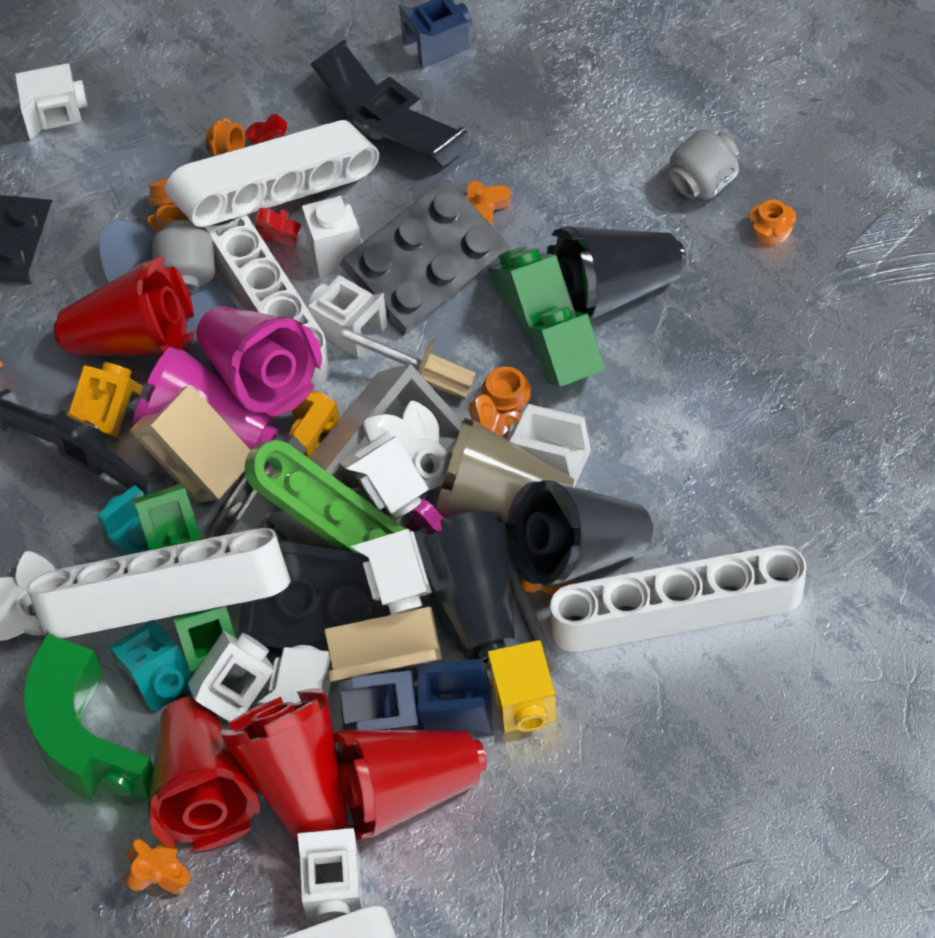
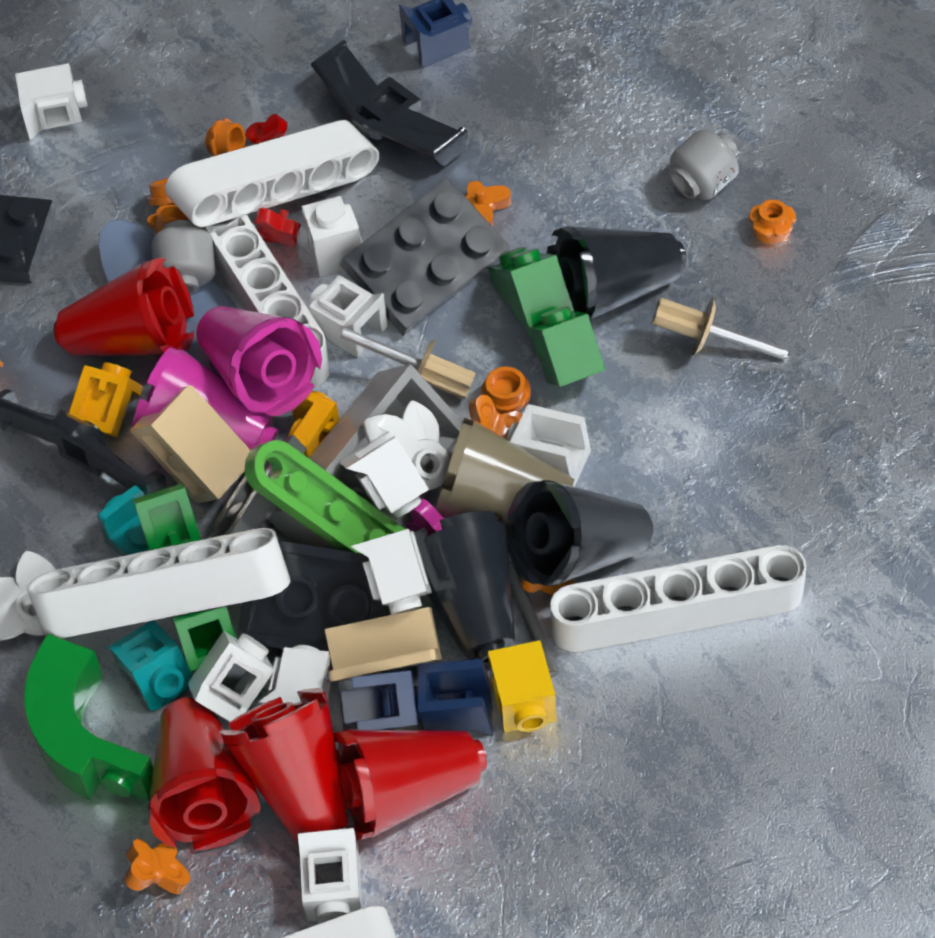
none -> tan piece [651,297,788,360]

